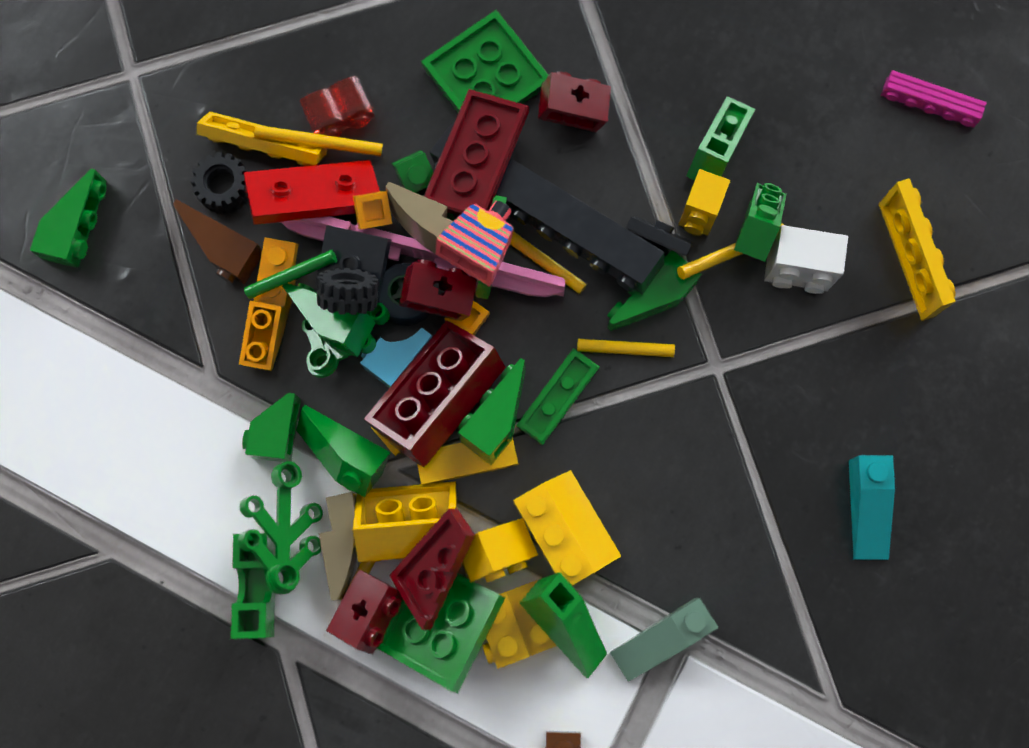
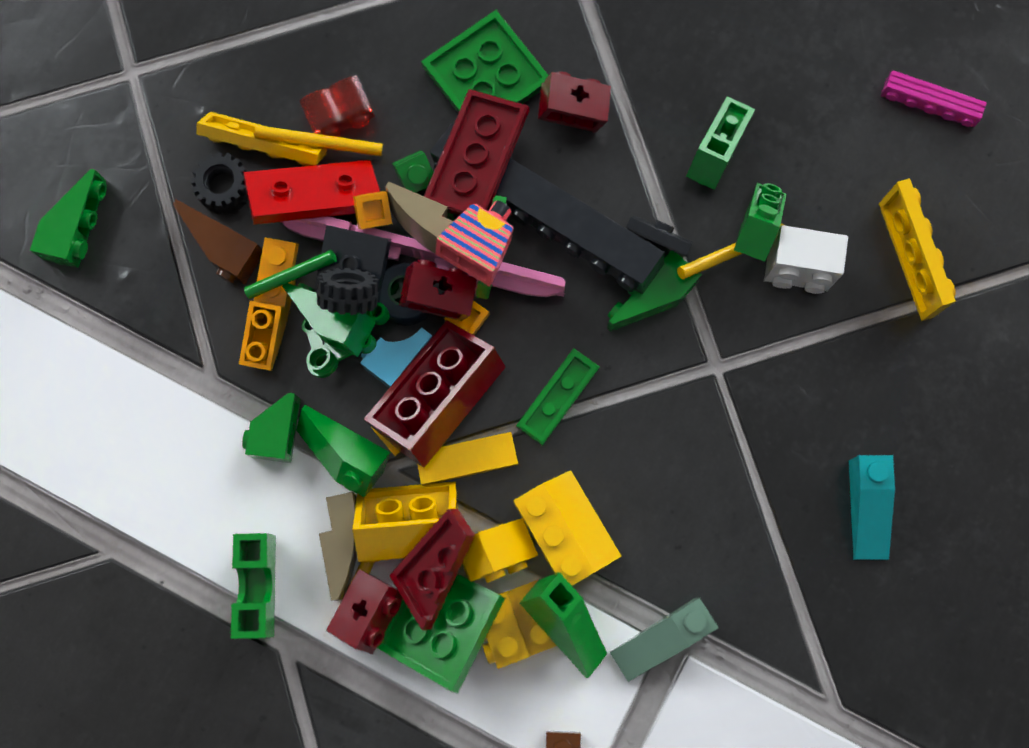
green plant [238,461,323,595] -> none
green slope [458,358,526,465] -> none
yellow bar [510,231,587,294] -> none
yellow bar [577,339,675,357] -> none
yellow brick [678,169,730,236] -> none

